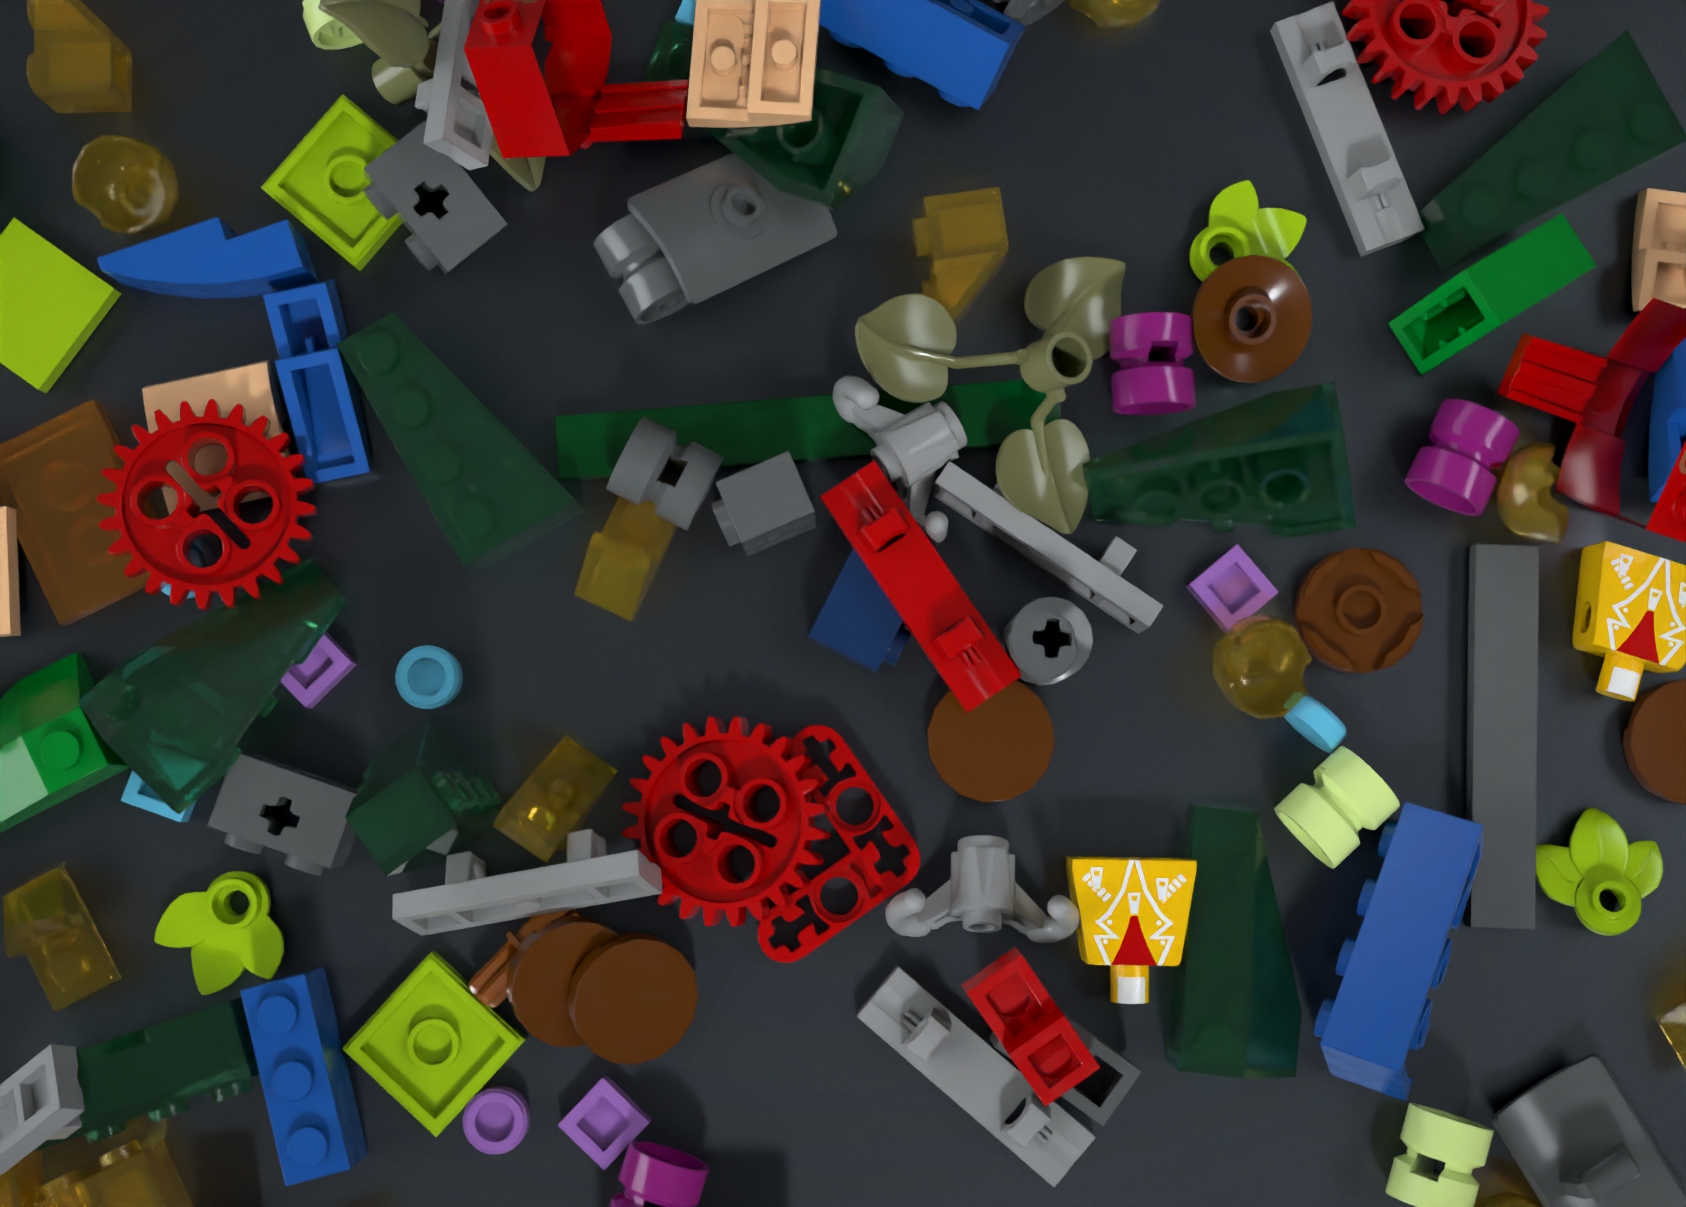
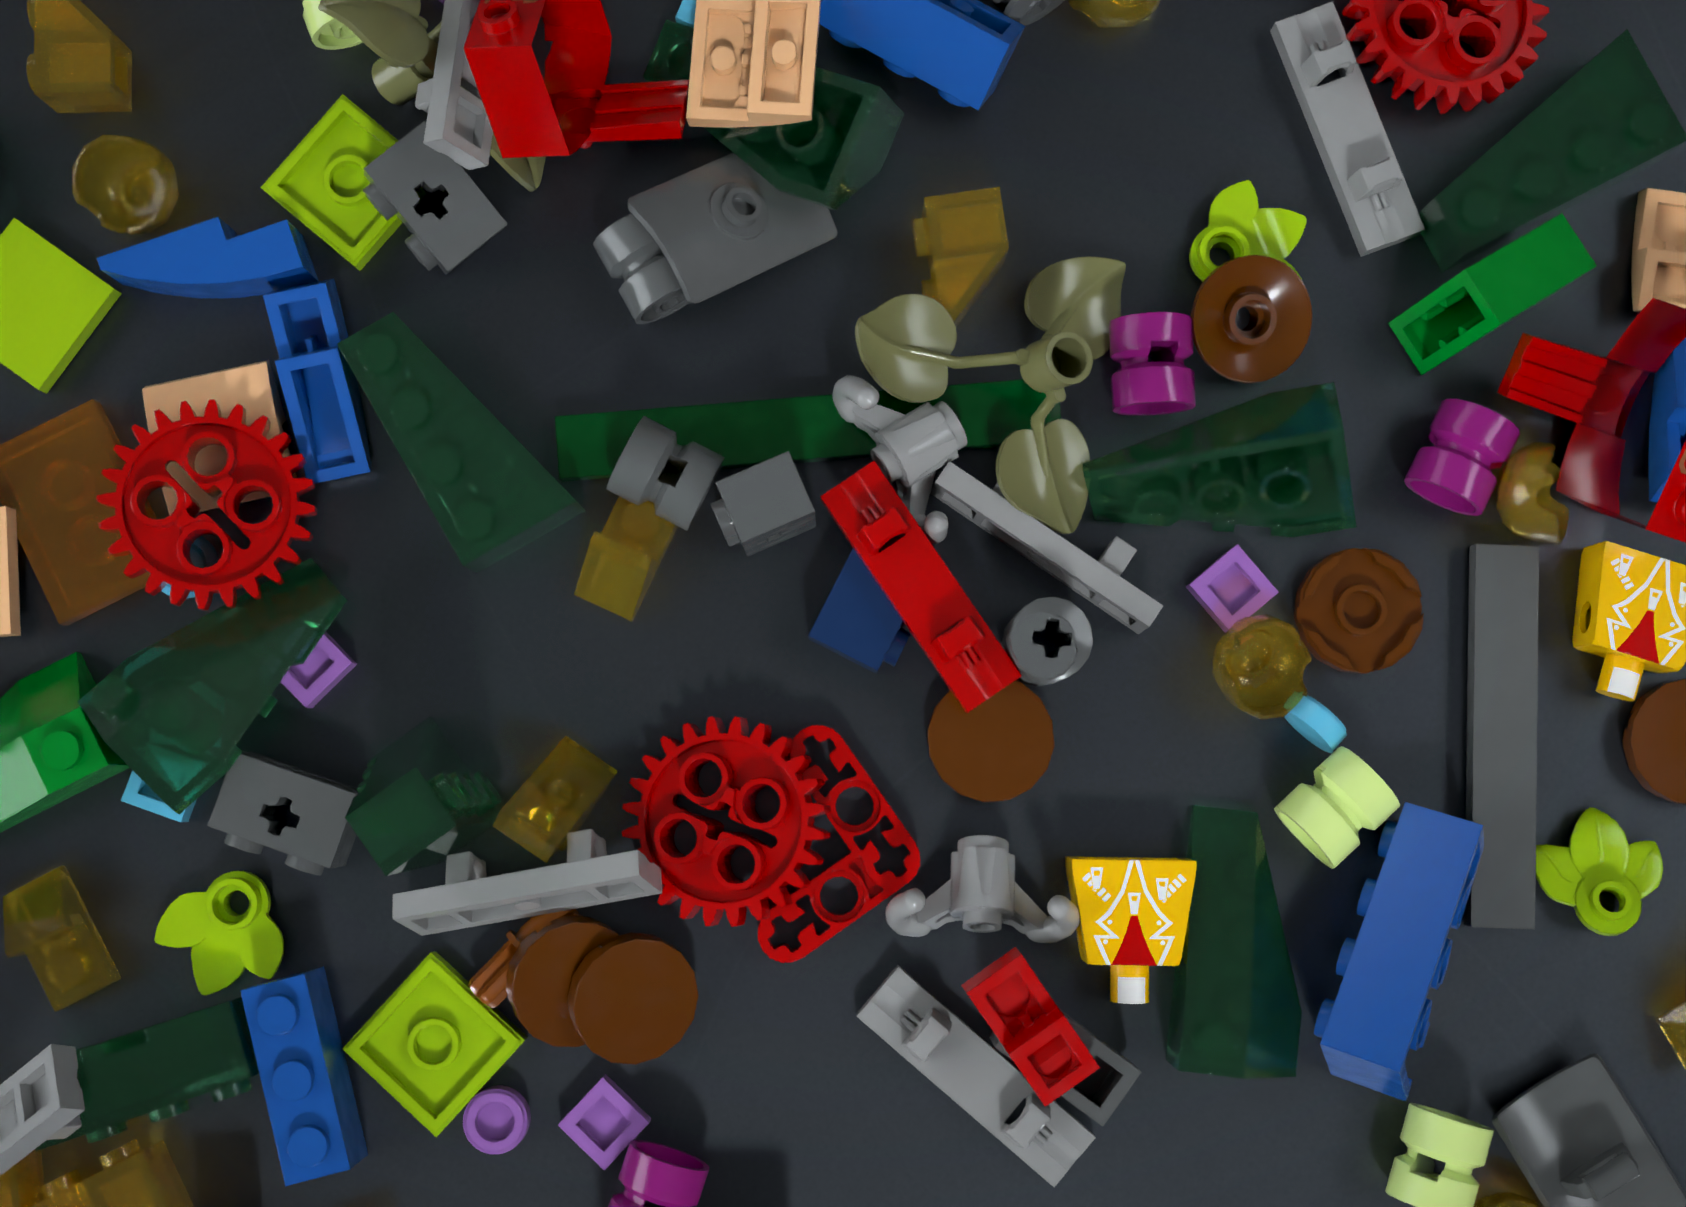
medium azure tile [395,645,463,710] -> none

